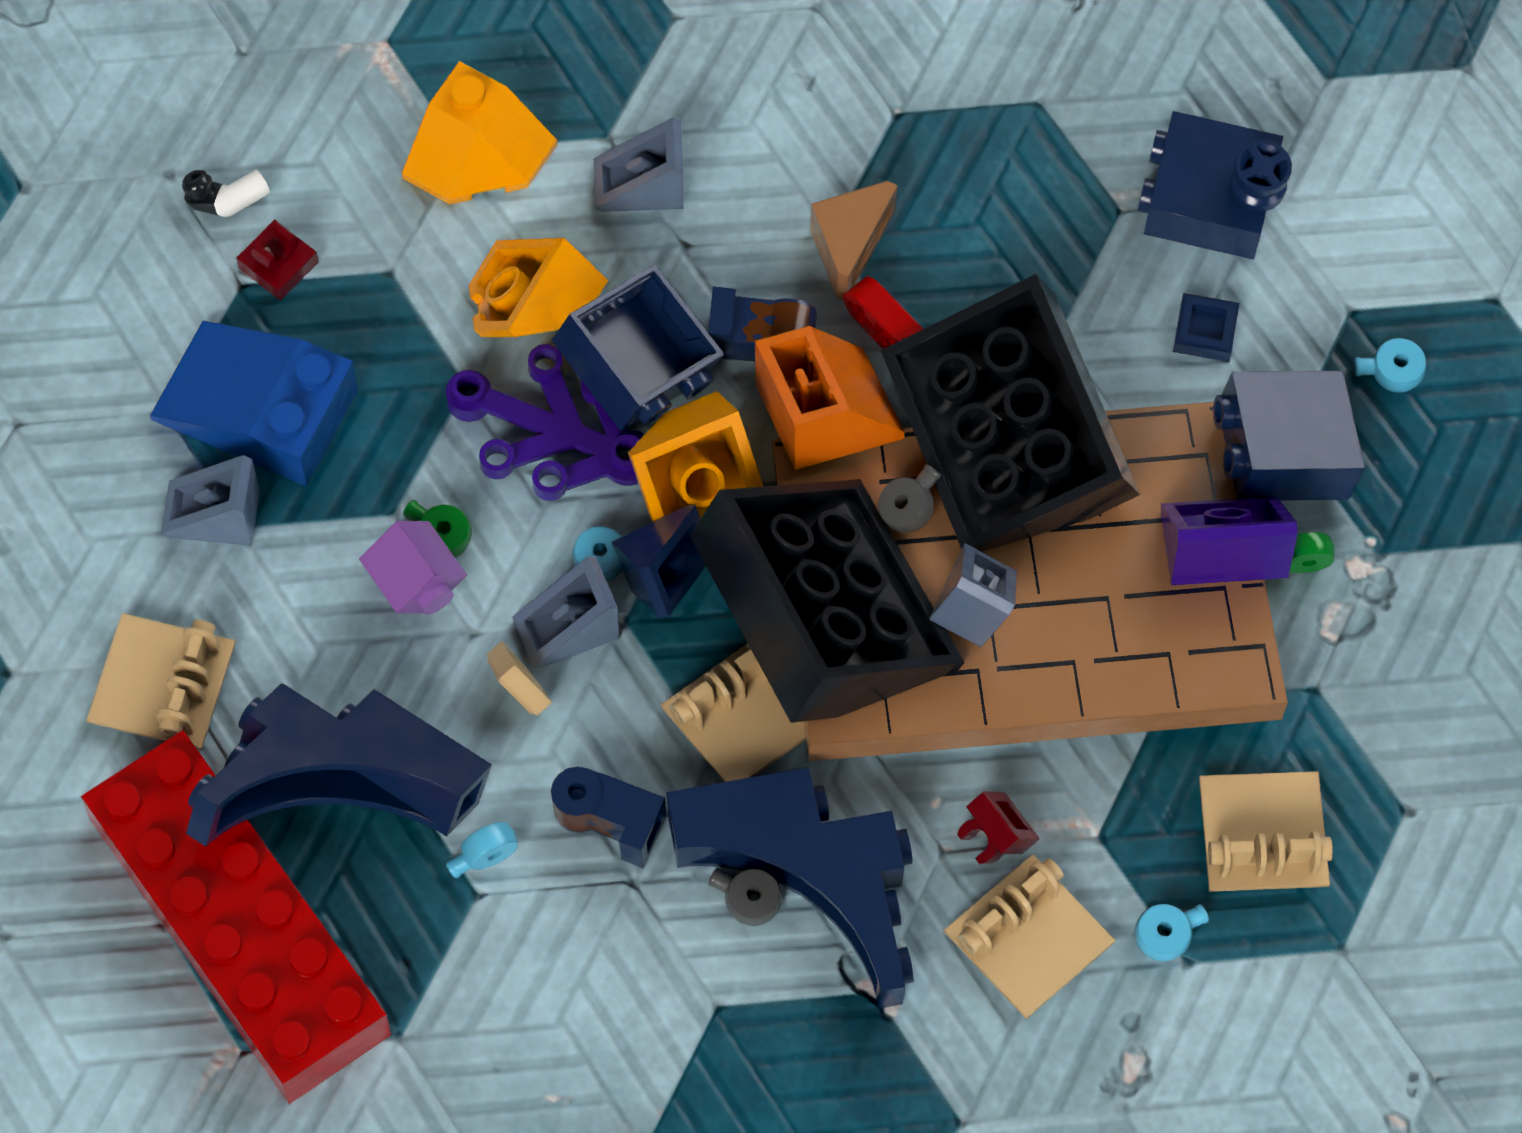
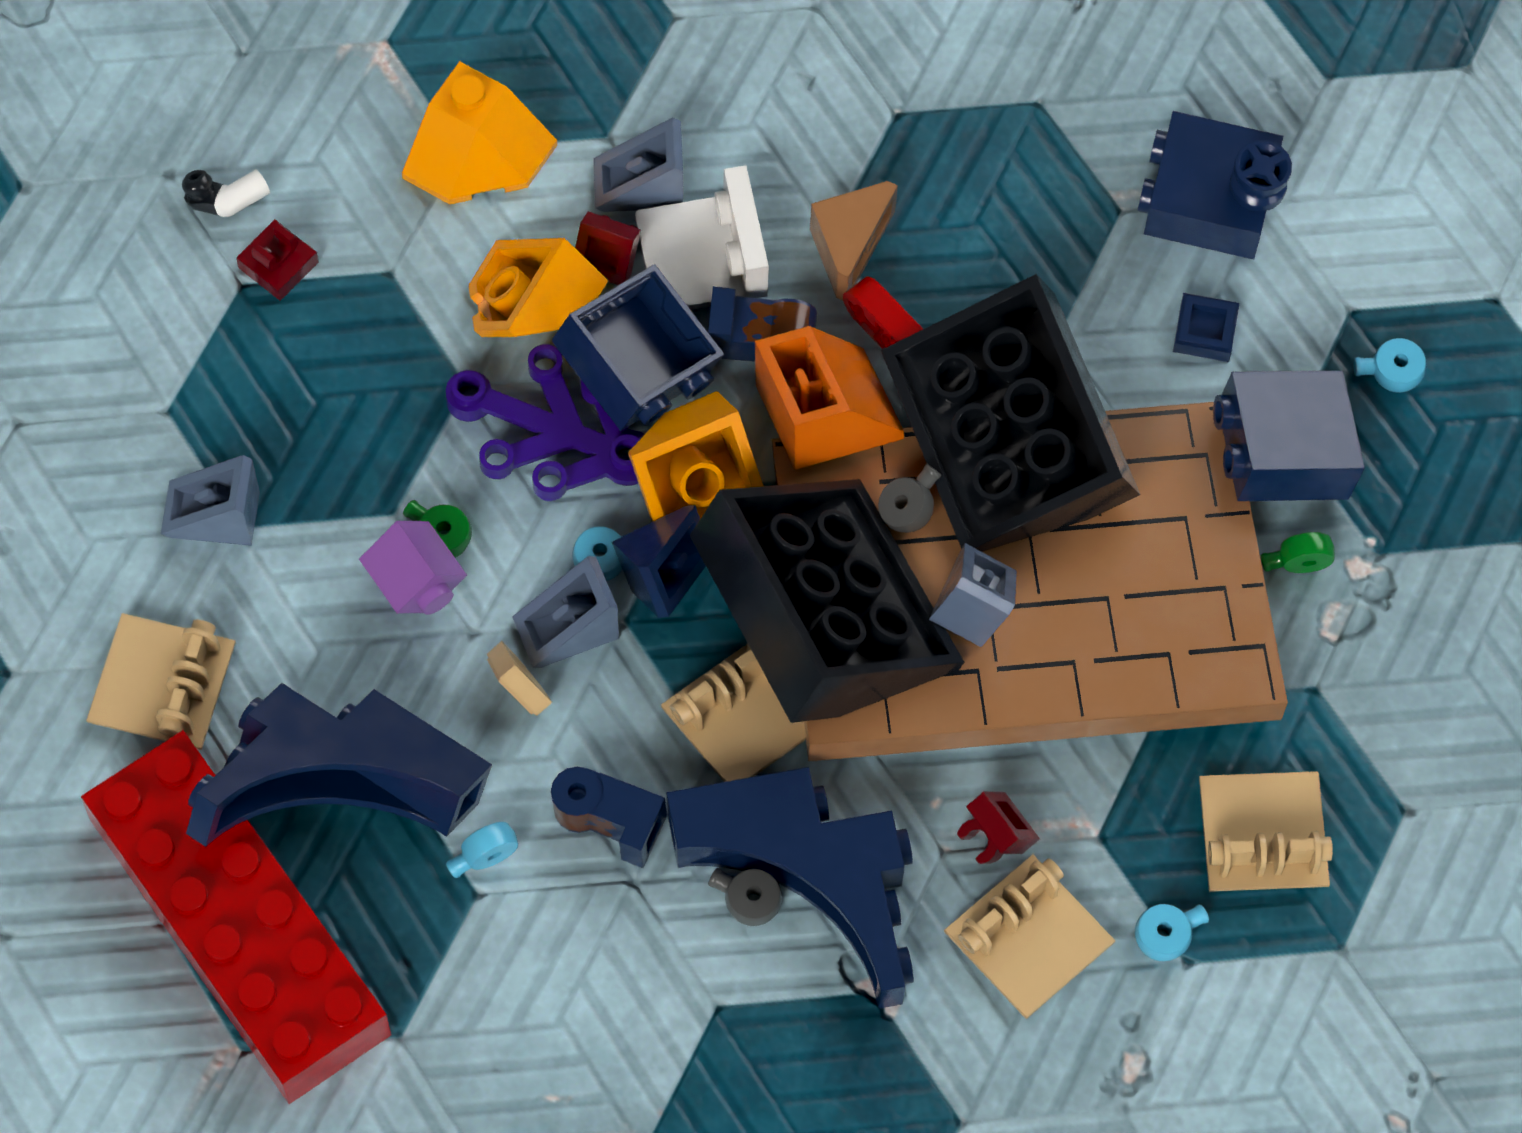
blue slope [150,321,358,486] -> none
dark purple slope [1160,496,1297,585] -> none
none -> dark red tile [575,211,641,285]
none -> white bracket [635,165,769,310]

